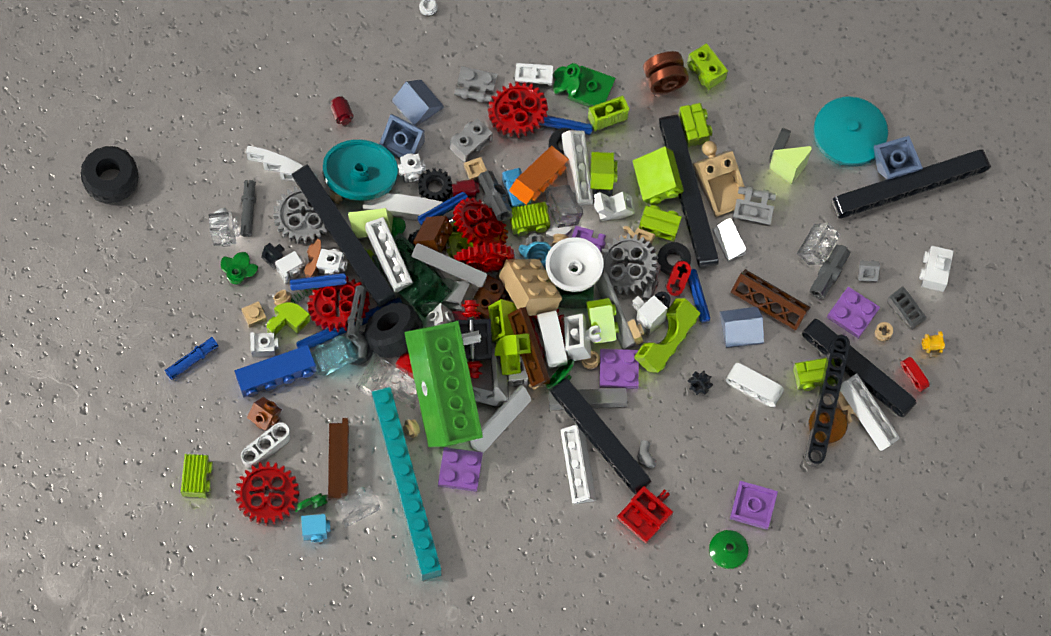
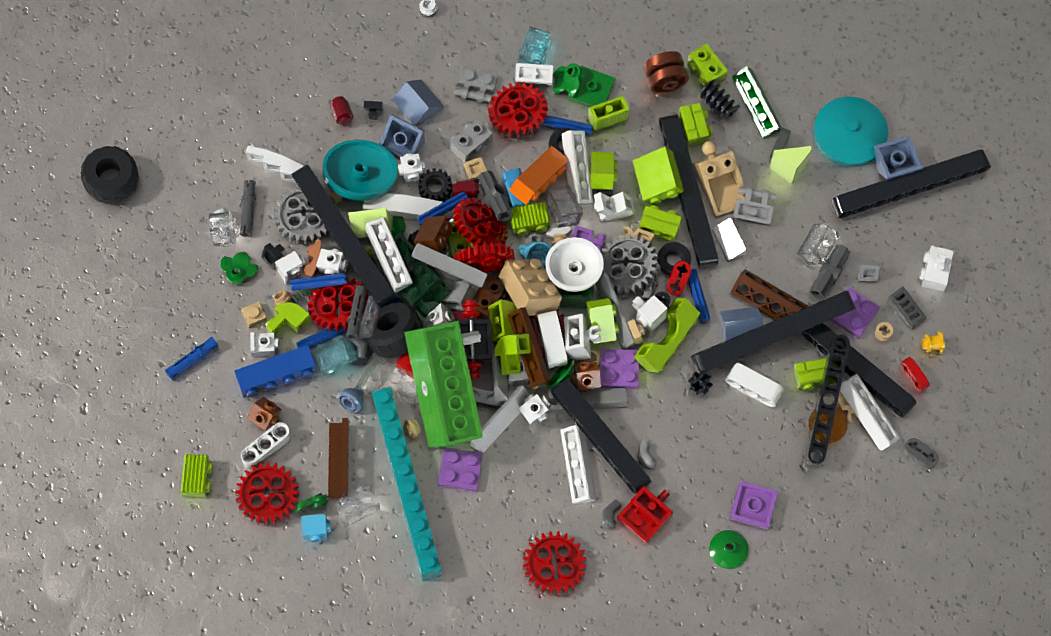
none -> sand blue brick [338,387,364,413]
none -> clear slope [359,295,380,339]
none -> black tile [363,101,383,120]
none -> clear light blue brick [518,26,553,65]
none -> white brick [518,394,551,424]
none -> red gear [522,531,587,596]
none -> dark orange brick [571,362,601,391]
none -> dark grey arm [602,499,622,529]
none -> black beam [691,290,856,374]
none -> black piece [699,79,740,120]
none -> slope [732,67,782,138]
none -> dark grey beam [904,438,939,469]

